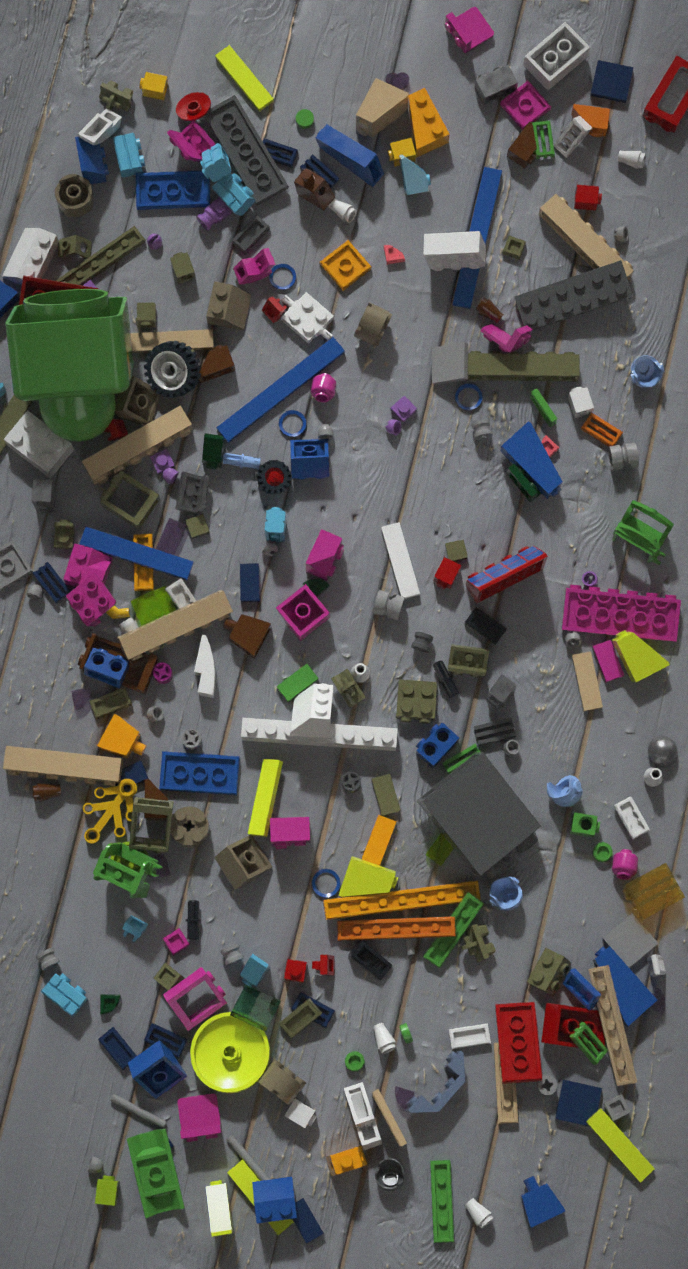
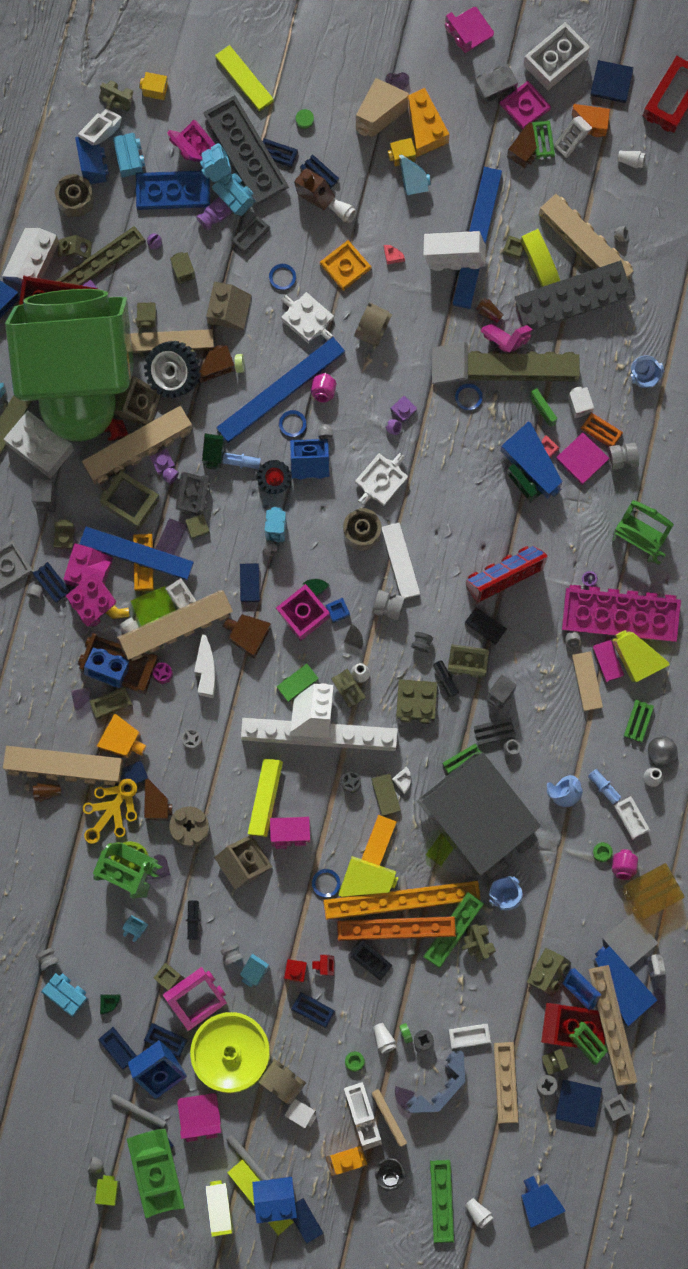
olive window [129,797,174,853] -> none
light grey hinge [146,706,164,722] -> none
blue tile [159,751,240,796] -> none
dark pink tile [163,928,190,956] -> none
red dish [176,92,211,121] -> none
clear green tile [230,985,281,1032] -> none
dark pink brick [233,248,275,285] -> none
red tile [261,296,287,324] -> none
olive tile [279,998,322,1039] -> none
dark pink slope [306,529,344,581] -> none
blue slope [315,124,384,187] -> none
blue brick [416,722,459,769] -> none
red brick [433,557,461,589] -> none
olive tile [445,539,468,562] -> none
light grey wheel [471,419,493,440] -> none
red tile [495,1002,542,1084] -> none
bright green brick [570,812,600,838] -> none
red brick [574,184,602,211] -> none
neon yellow tile [586,1108,655,1183] -> none
none -> yellowish green tile [235,354,245,373]
none -> blue tile [325,598,350,623]
none -> dark tan brick [343,508,381,551]
none -> clear smoke tile [344,624,363,650]
none -> white plate [355,453,408,506]
none -> white tile [392,767,411,794]
none -> dark grey wheel [414,1030,434,1050]
none -> neon yellow slope [520,229,560,287]
none -> olive bracket [542,1049,569,1075]
none -> dark pink tile [556,433,610,485]
none -> light blue axle [588,769,621,804]
none -> bright green tile [623,700,654,743]

